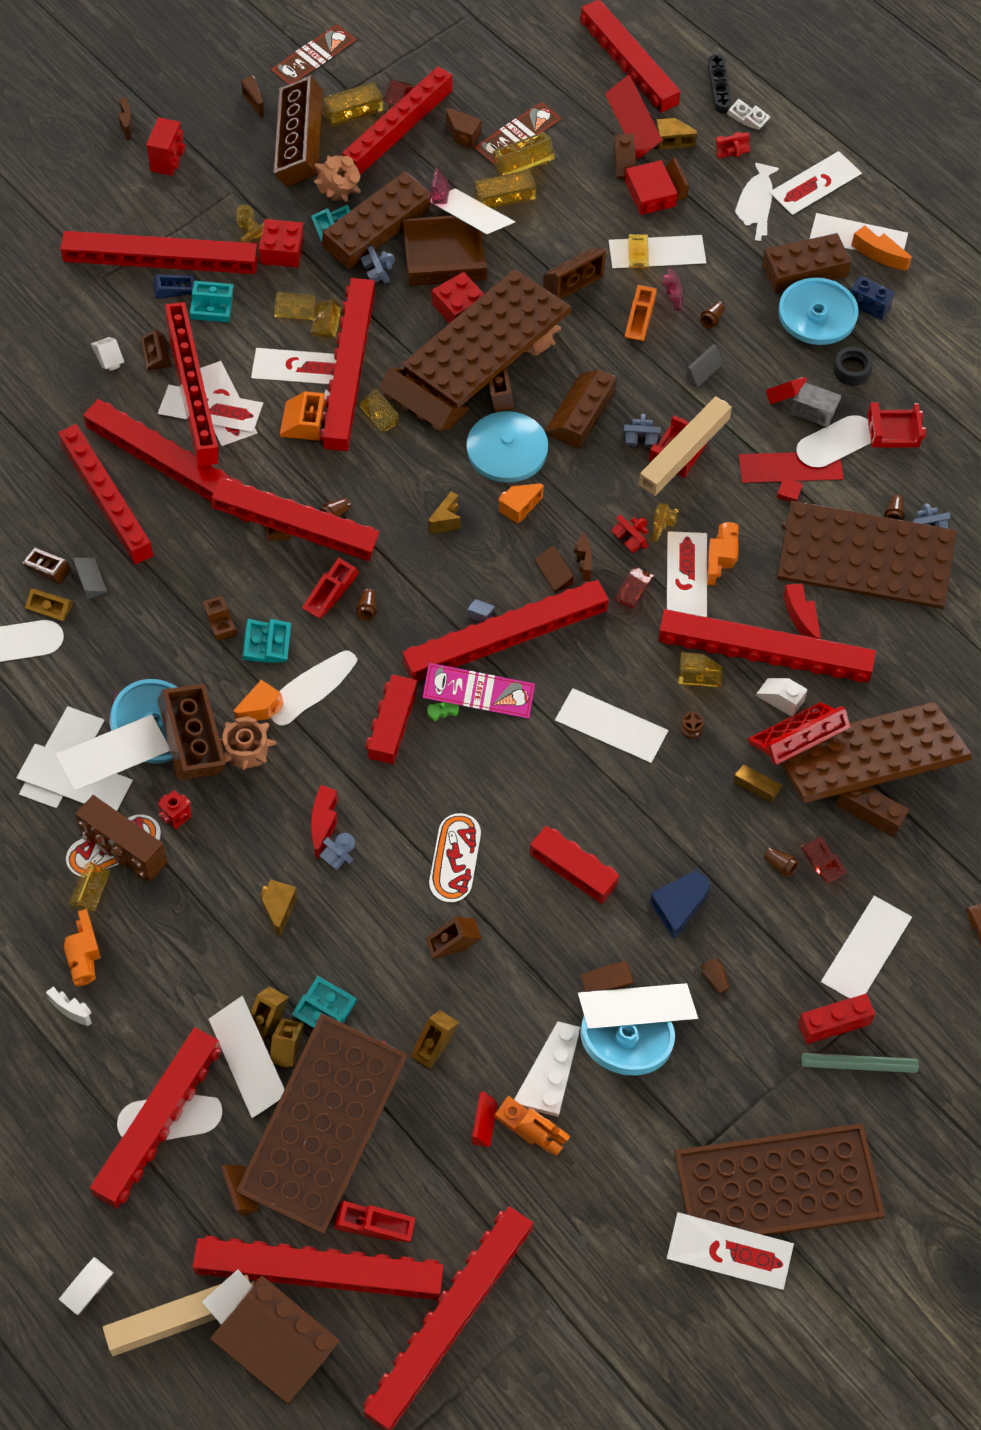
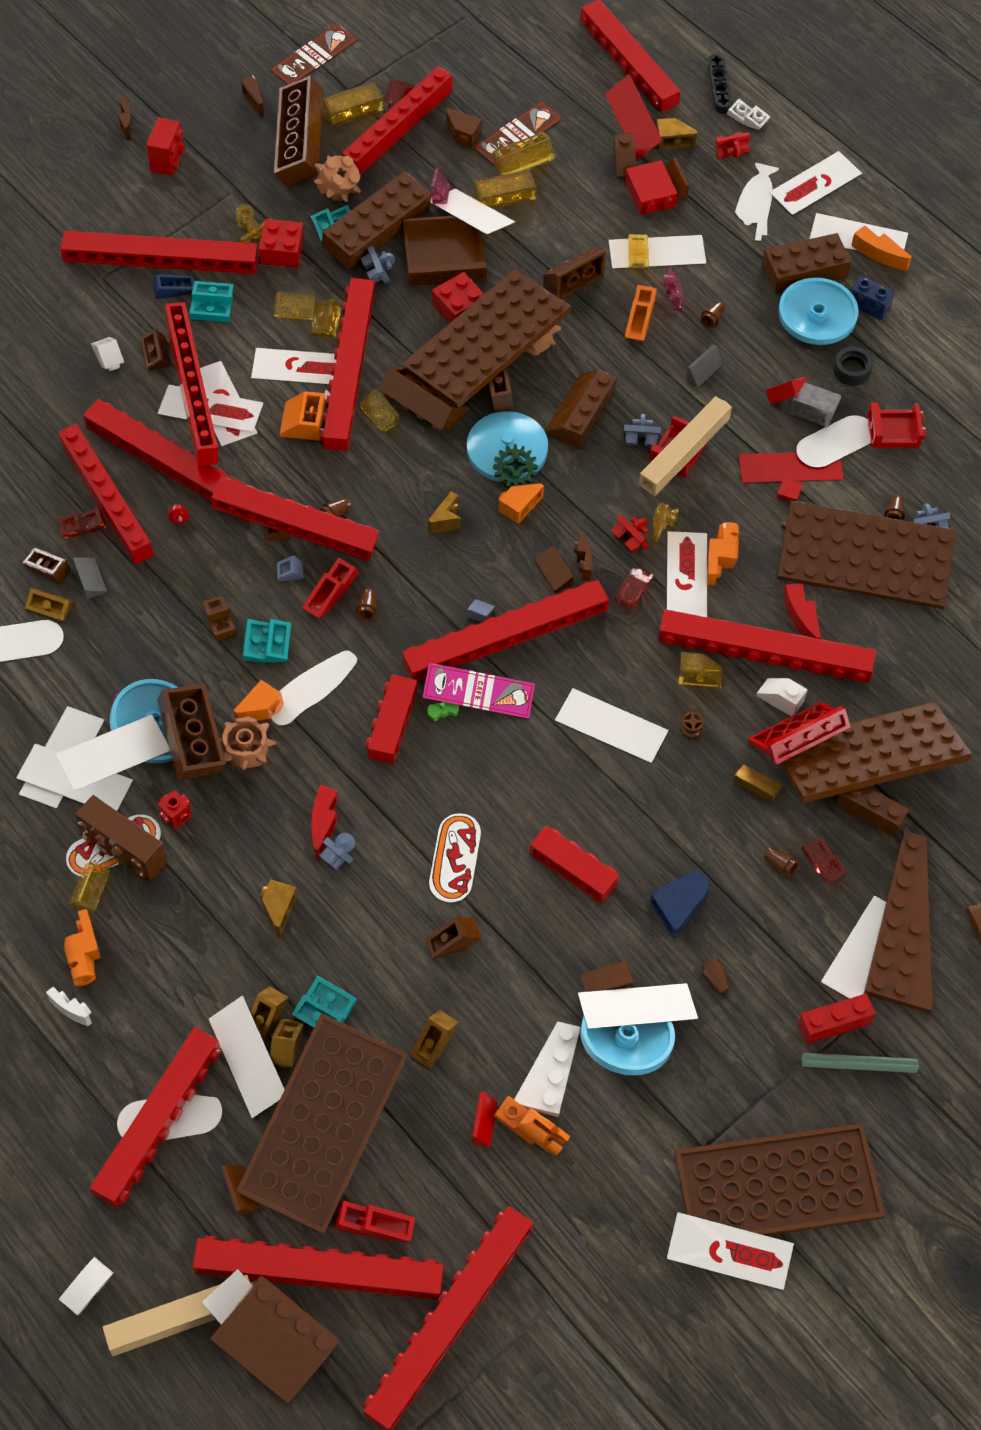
none -> clear red slope [57,507,106,538]
none -> red plate [168,505,189,524]
none -> sand blue slope [277,556,304,581]
none -> dark green gear [493,444,538,489]
none -> reddish brown wing [863,831,932,1014]

